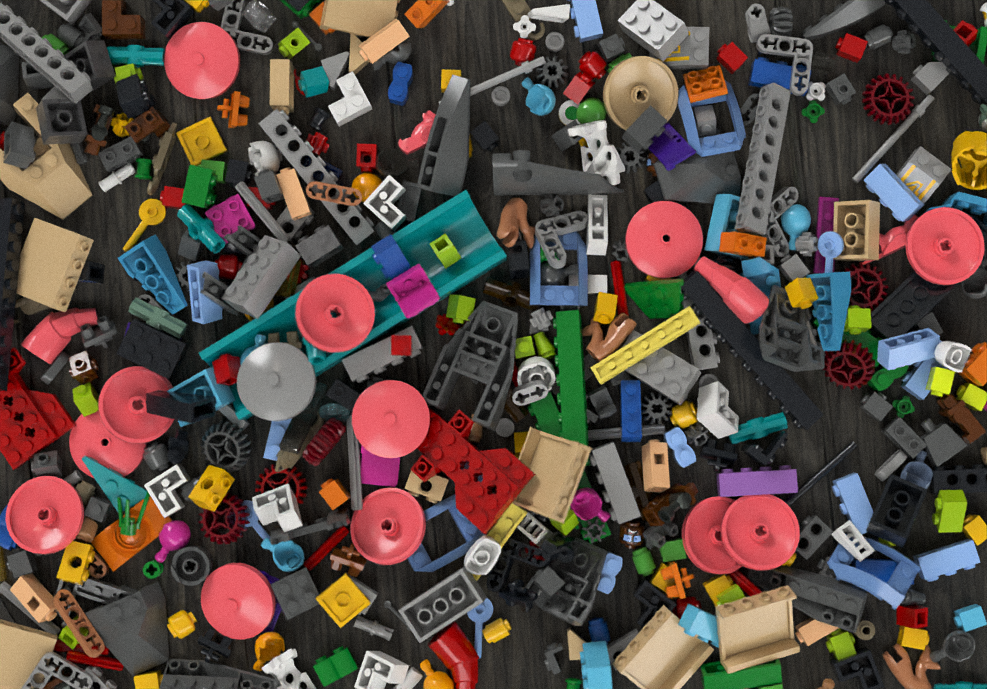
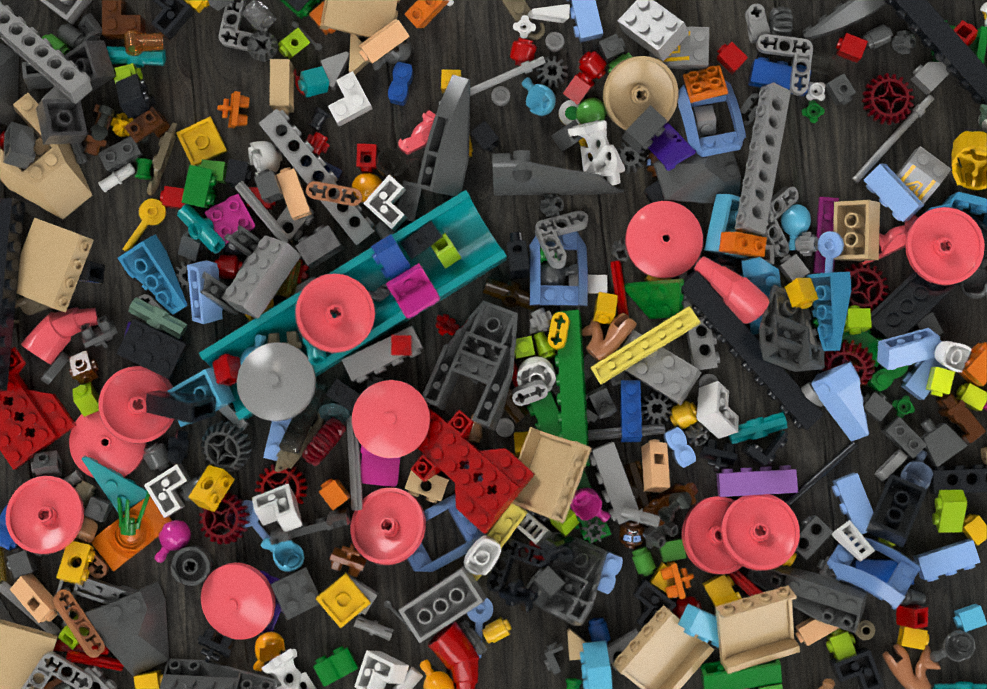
green bush [143,560,164,579] -> none
coral dish [164,22,240,99] -> none
yellow head [167,610,197,639] -> none
red axle [303,525,349,571] -> none
lime brick [446,295,476,324] -> none
nougat piece [496,198,535,249] -> none
white slope [586,194,608,255] -> none
lime brick [716,583,745,606] -> none
none -> clear orange piece [124,30,164,56]
none -> dark grey gear [247,31,278,62]
none -> black plate [400,221,443,259]
none -> dark grey axle [459,620,488,655]
none -> yellow beam [548,312,570,350]
none -> light grey axle [620,505,660,527]
none -> light grey beam [801,382,824,407]
none -> light blue wedge [811,361,869,442]

